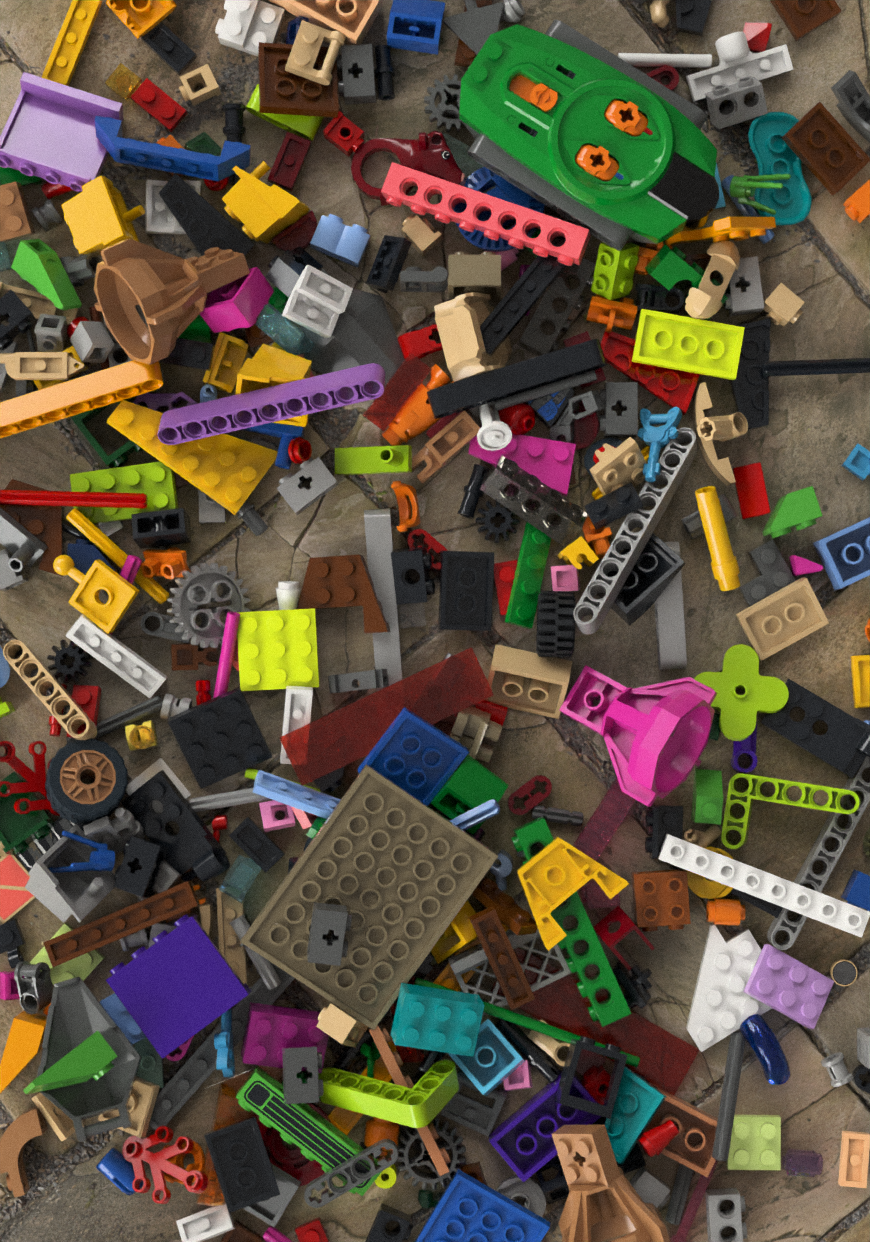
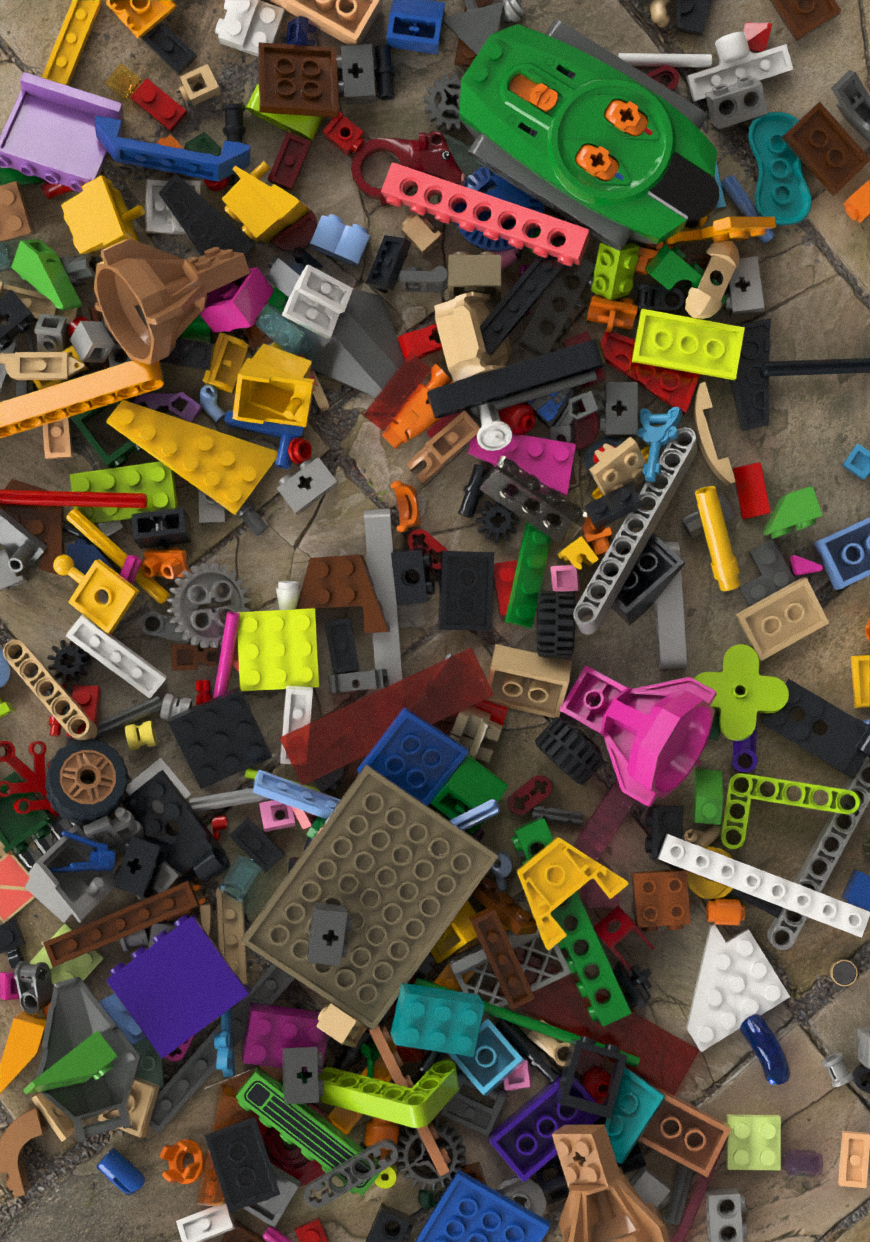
dark grey wheel [32,199,63,232] -> none
red plant [122,1126,208,1204] -> none
clear yellow bush [129,725,155,749] -> none
medium lavender beam [157,363,385,445] -> none
light grey axle [229,915,281,990] -> none
tan plate [285,20,346,85] -> none
lime piece [335,445,412,475] -> none
red cone [638,1120,679,1158] -> none
tan piece [697,412,748,442] -> none
dark grey axle [712,1032,746,1161] -> none
bright green plant [730,174,791,215] -> none
lavender plate [743,944,834,1029] -> none
tan brick [763,283,805,327] -> none
none -> light nougat plate [43,417,73,460]
none -> black plate [324,618,360,674]
none -> black tyre [535,717,605,785]

